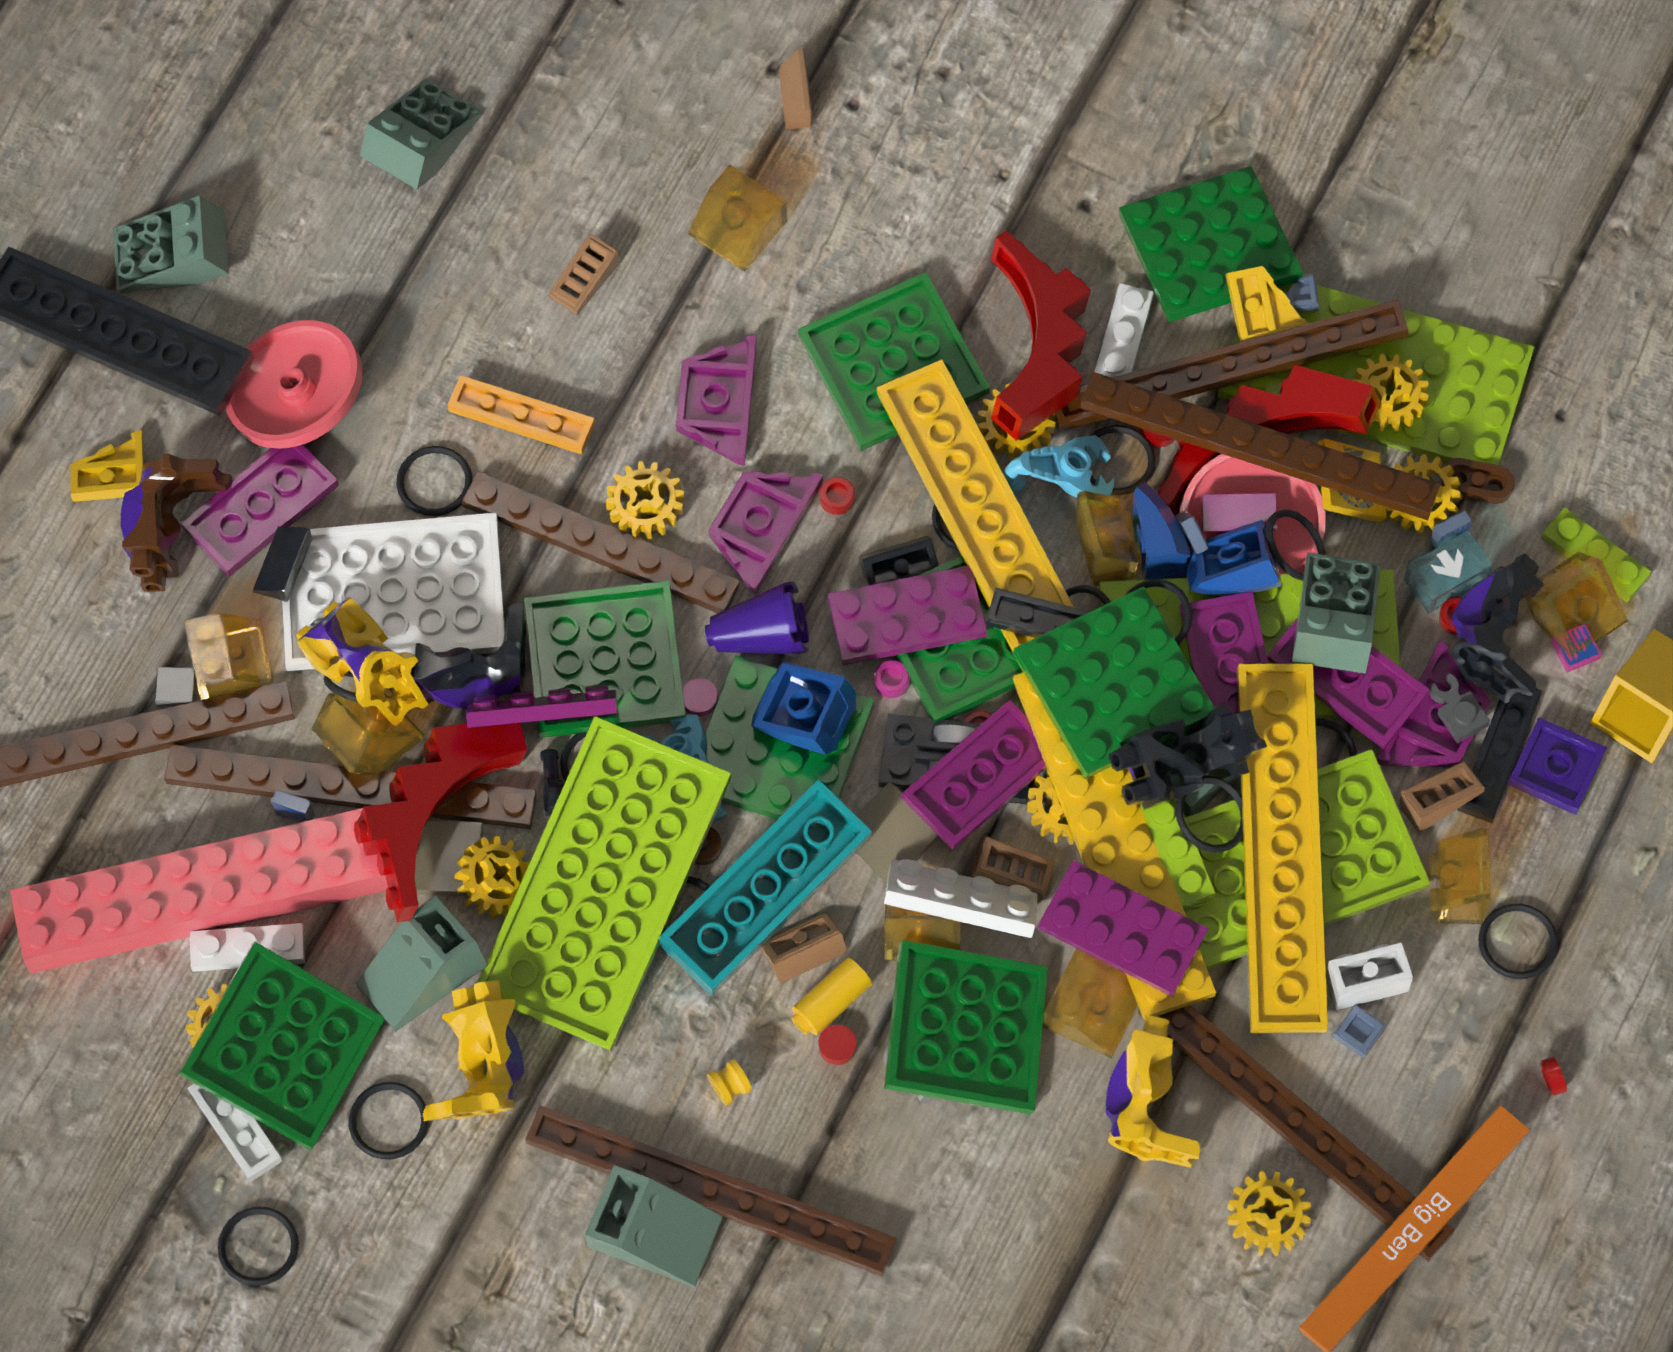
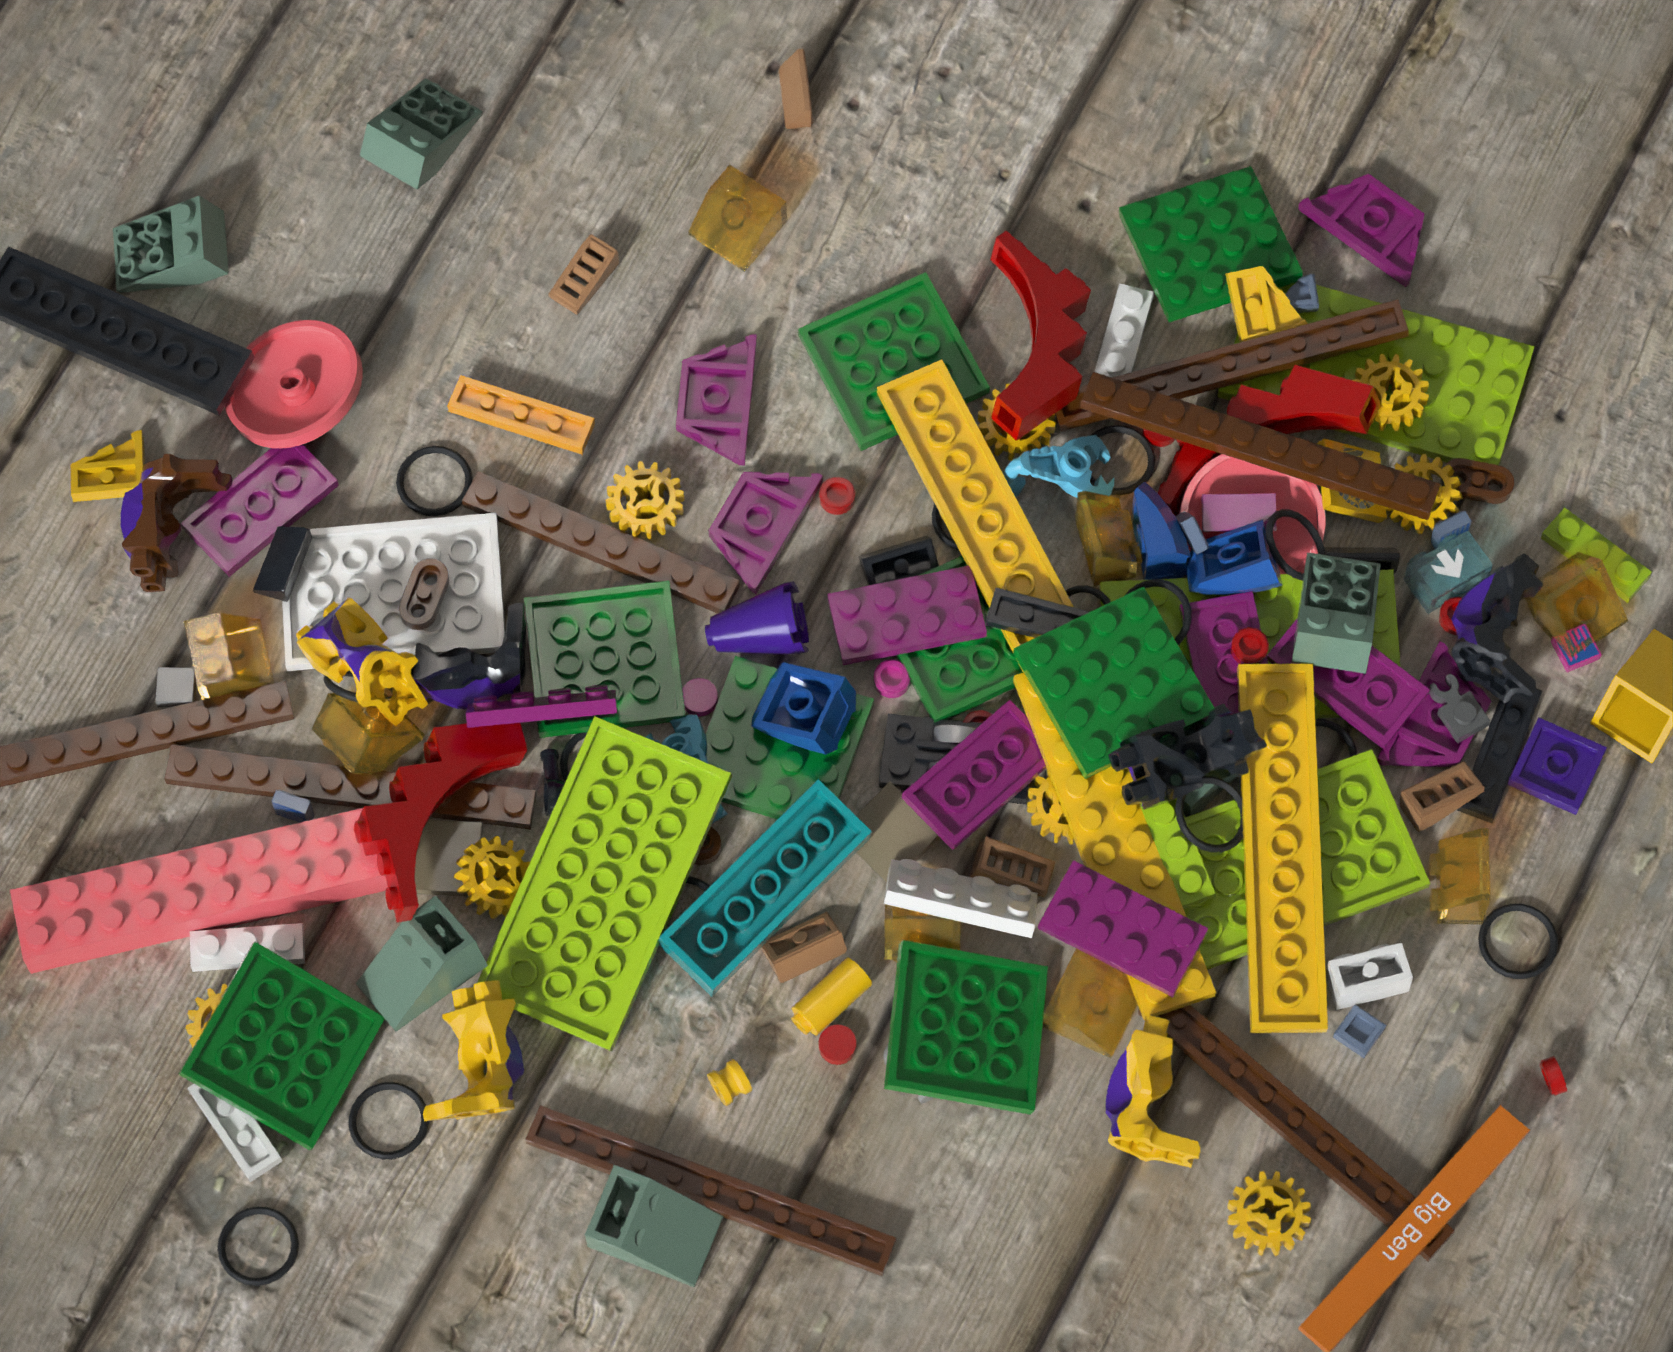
none -> plate [399,558,449,630]
none -> red tile [1231,627,1269,664]
none -> magenta wing [1298,174,1425,287]
none -> black slope [1325,547,1400,573]

